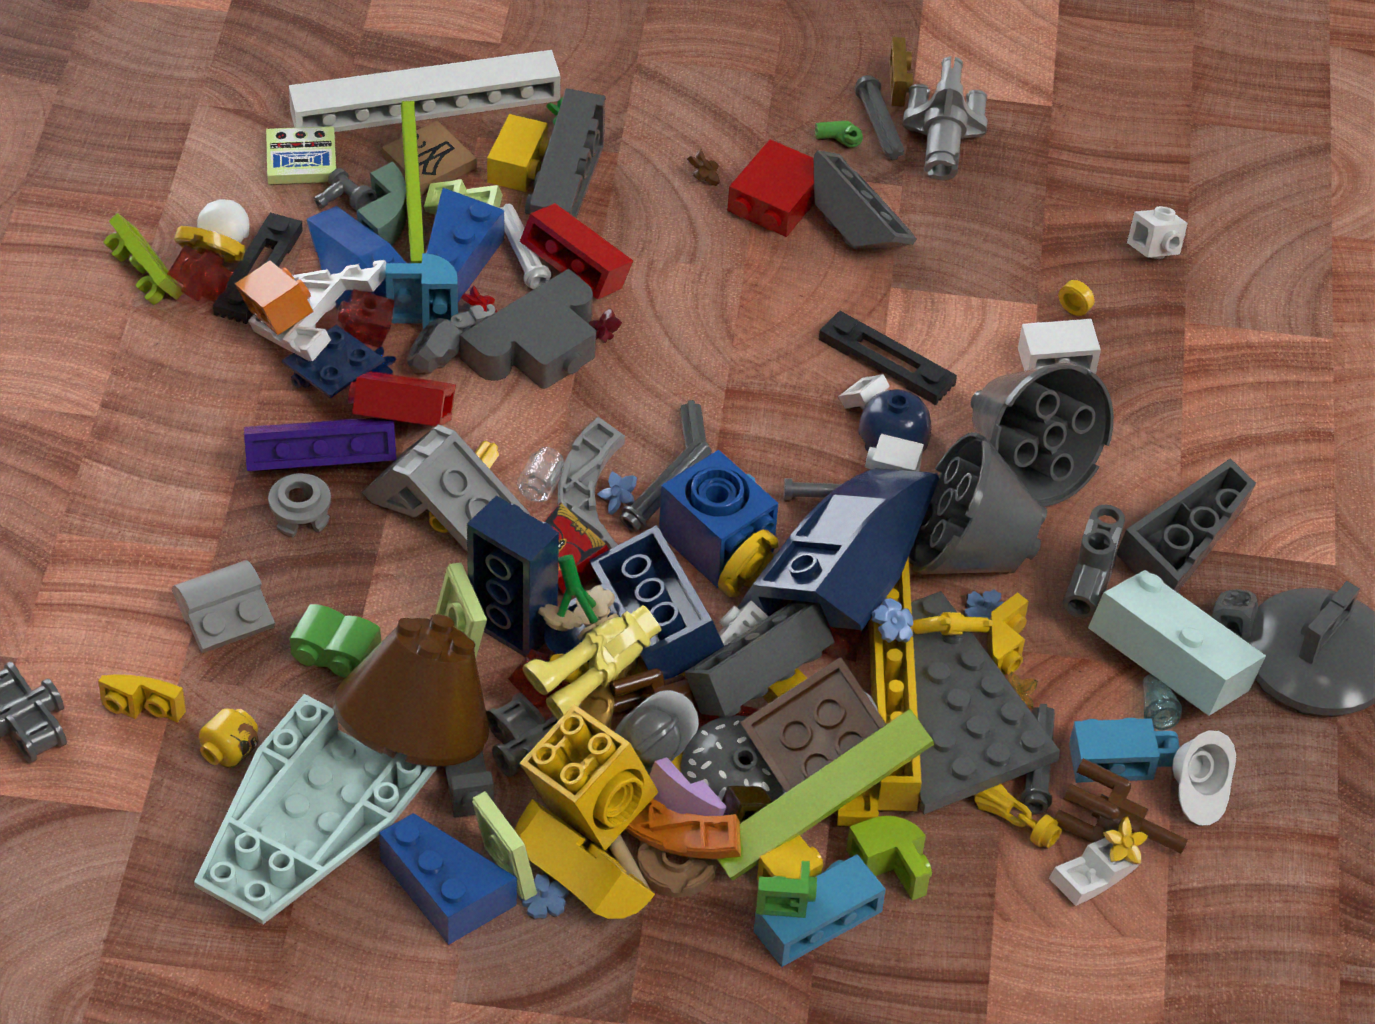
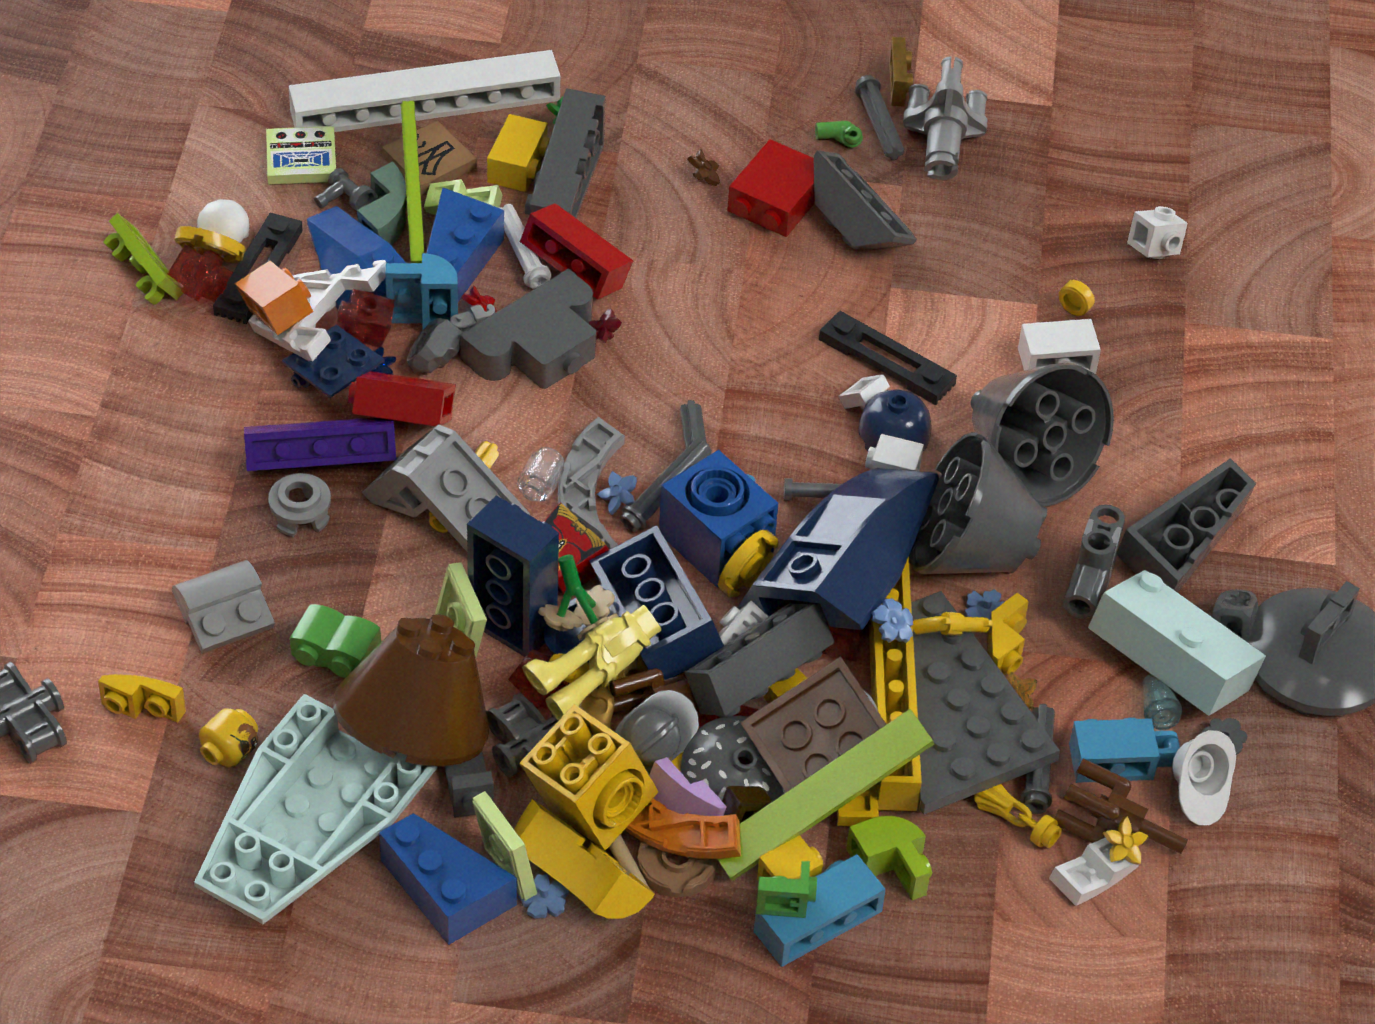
none -> dark grey plant [1202,718,1248,755]

